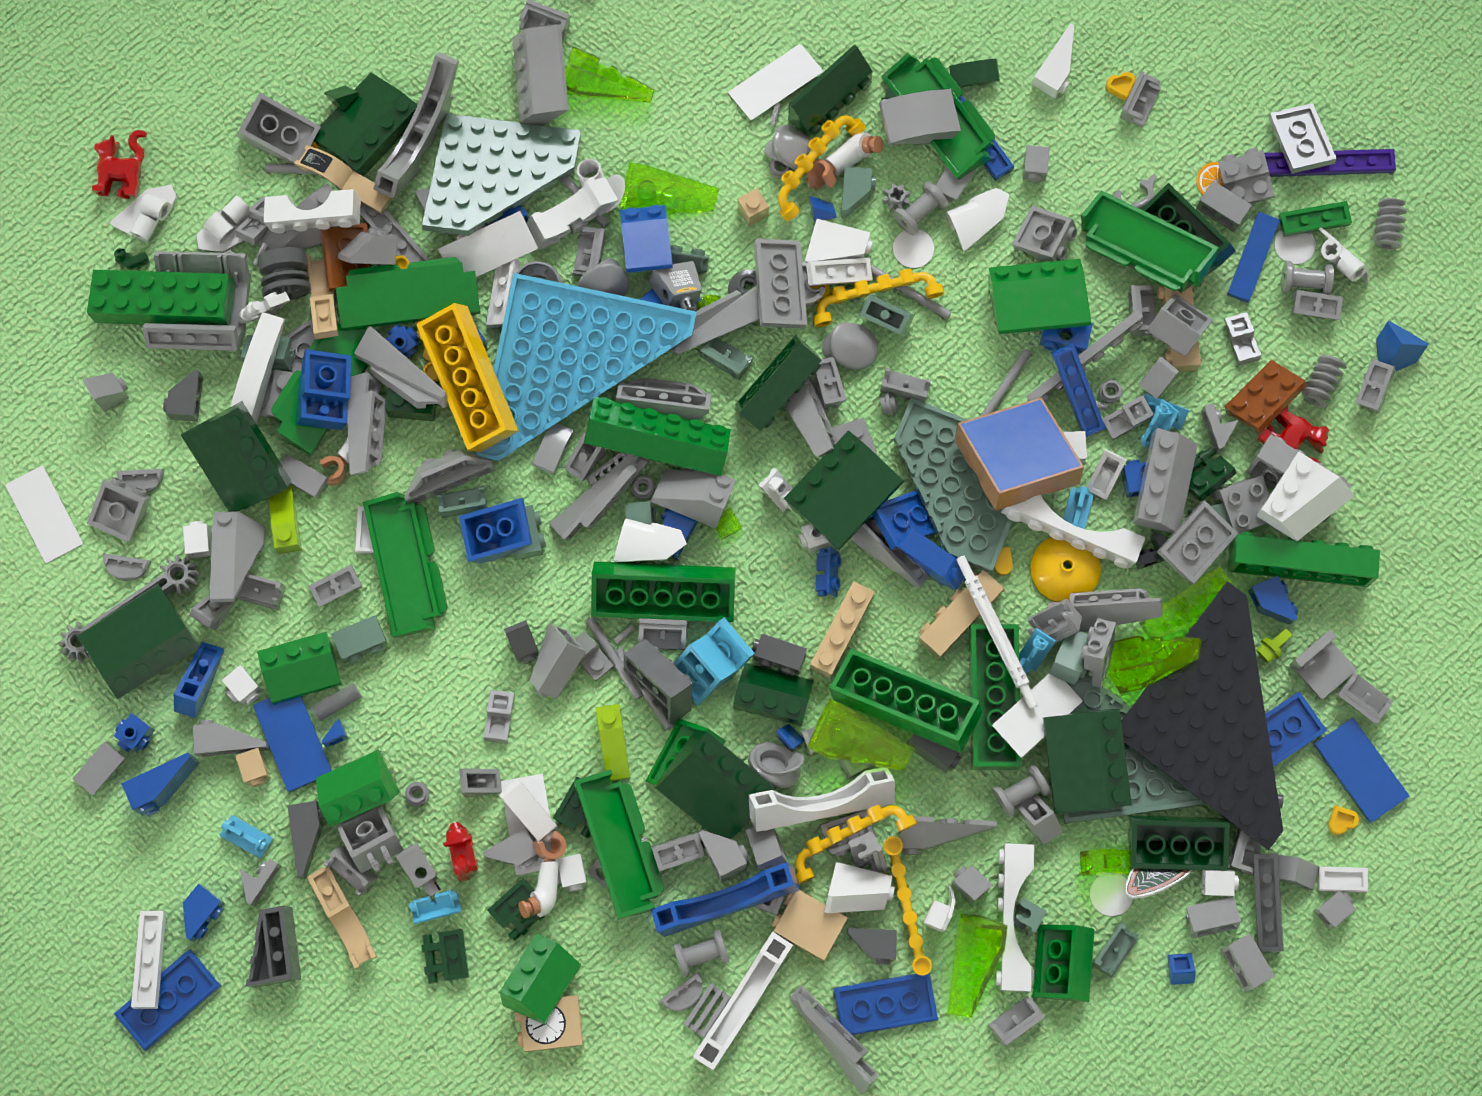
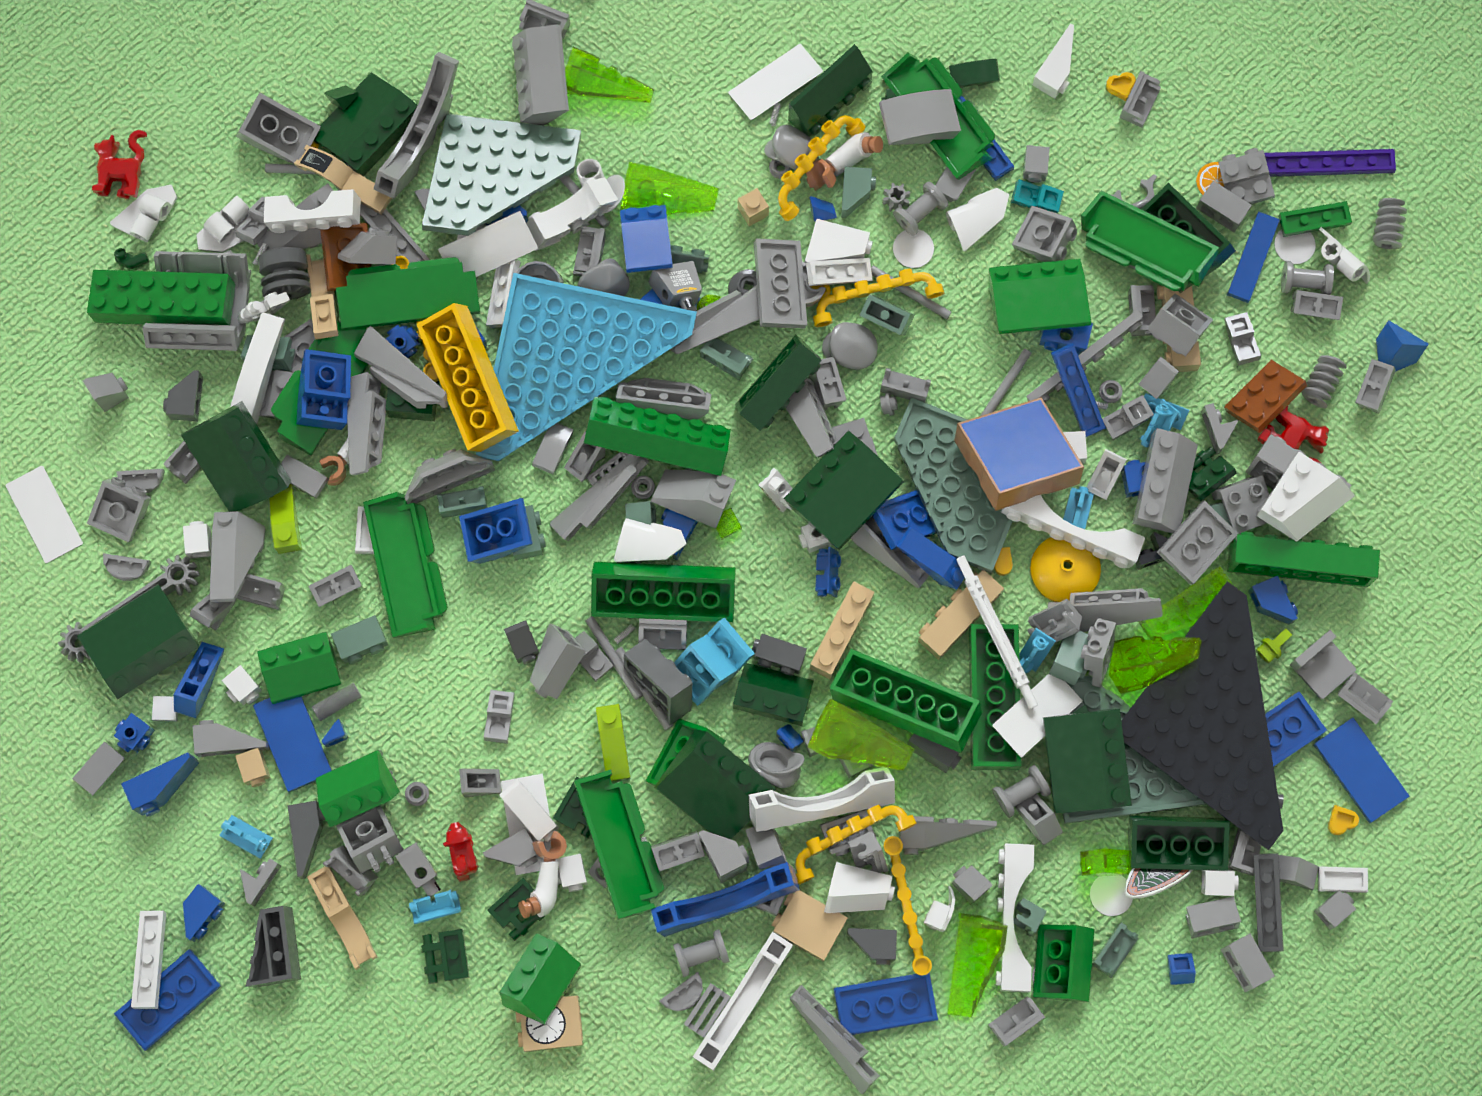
plate [1269,103,1337,174] -> none
none -> white tile [152,696,178,721]
none -> light grey hinge [164,441,201,484]
none -> teal slope [1011,179,1064,213]

